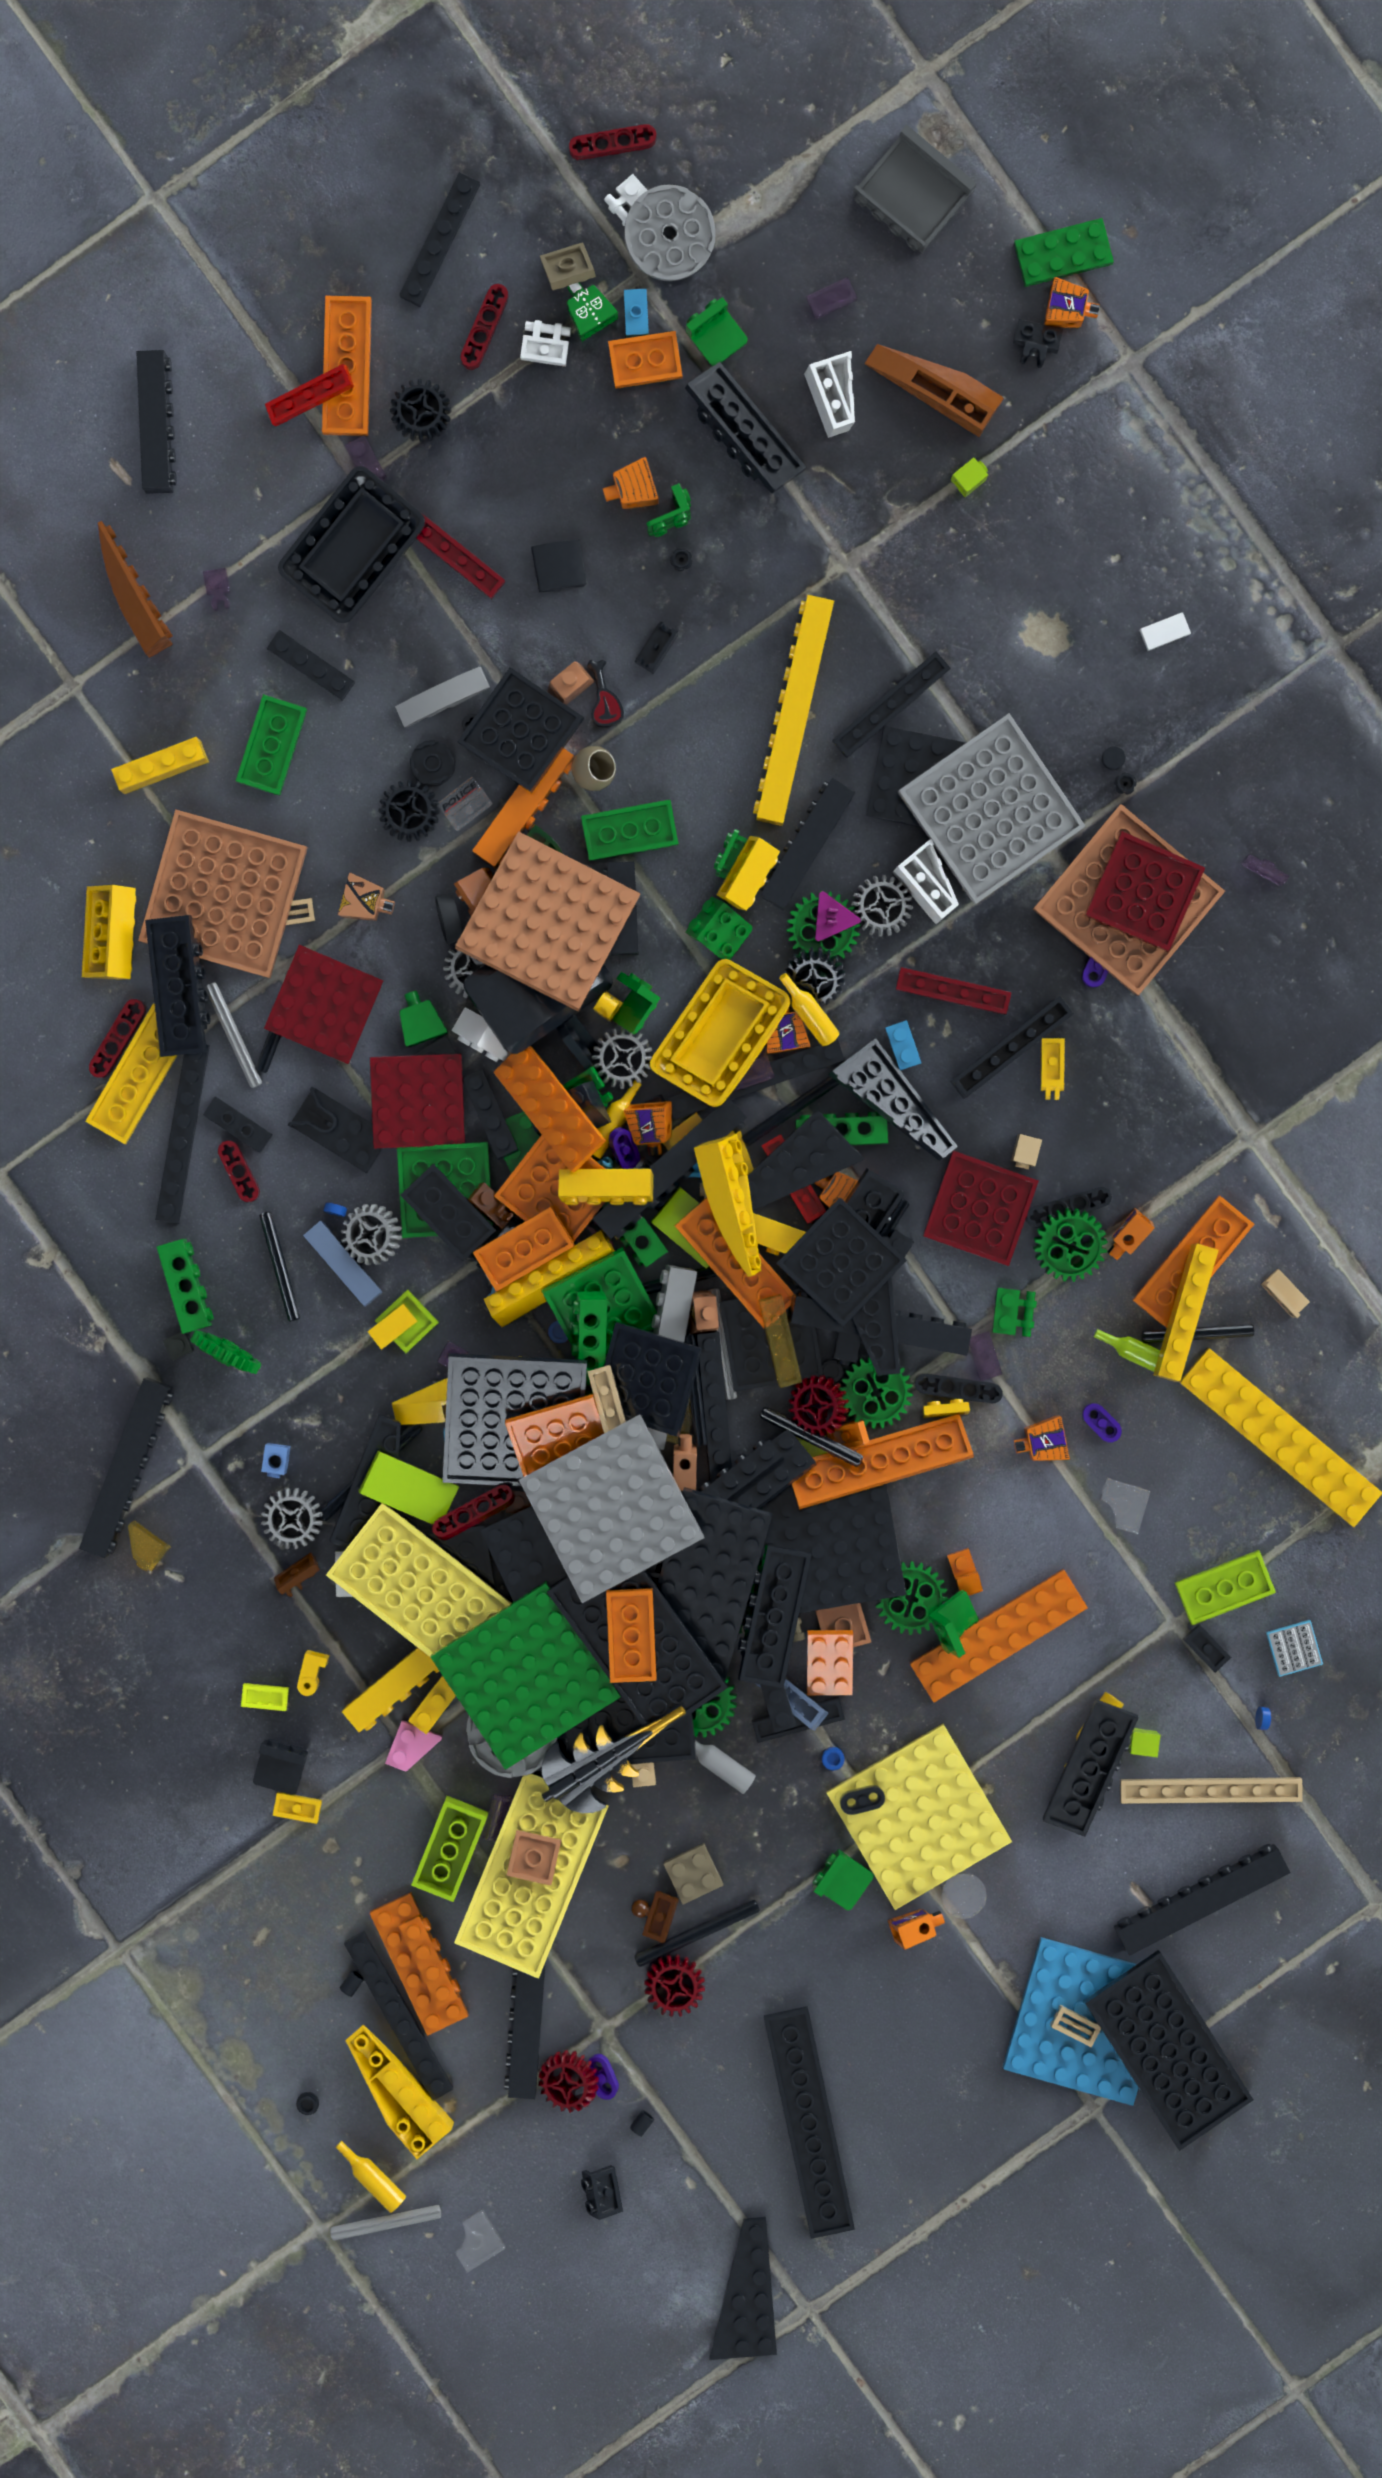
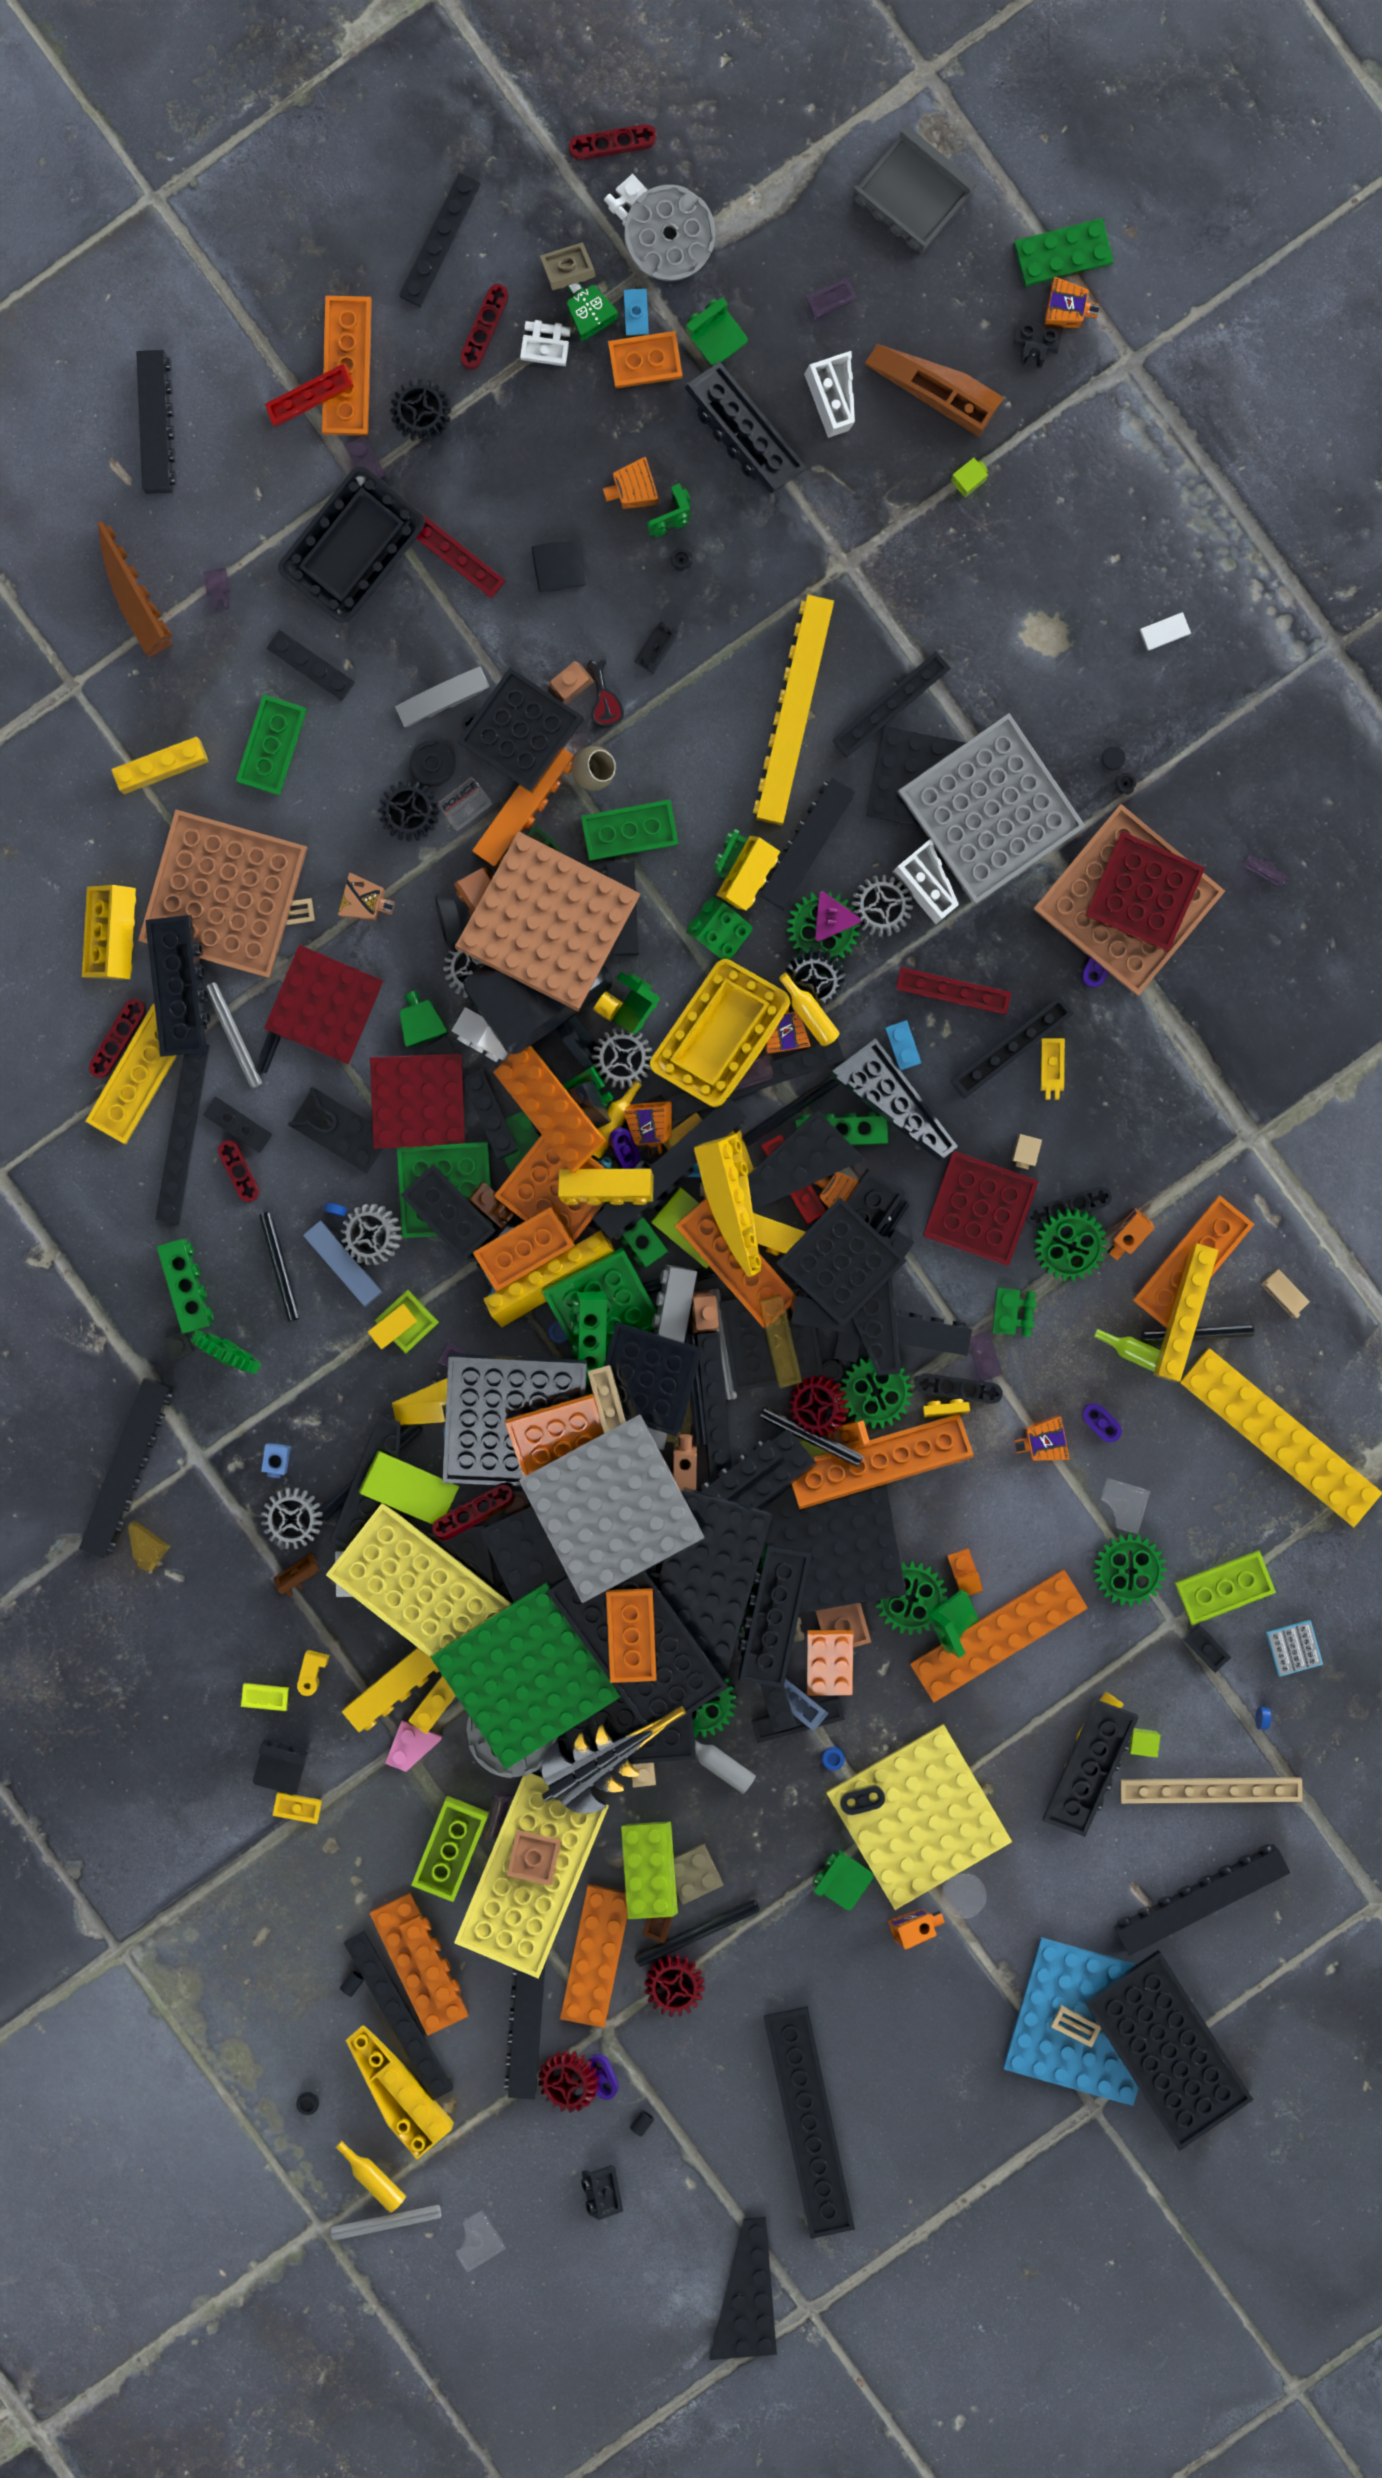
none -> orange plate [560,1884,628,2028]
none -> lime brick [621,1821,678,1919]
none -> green gear [1092,1533,1167,1607]

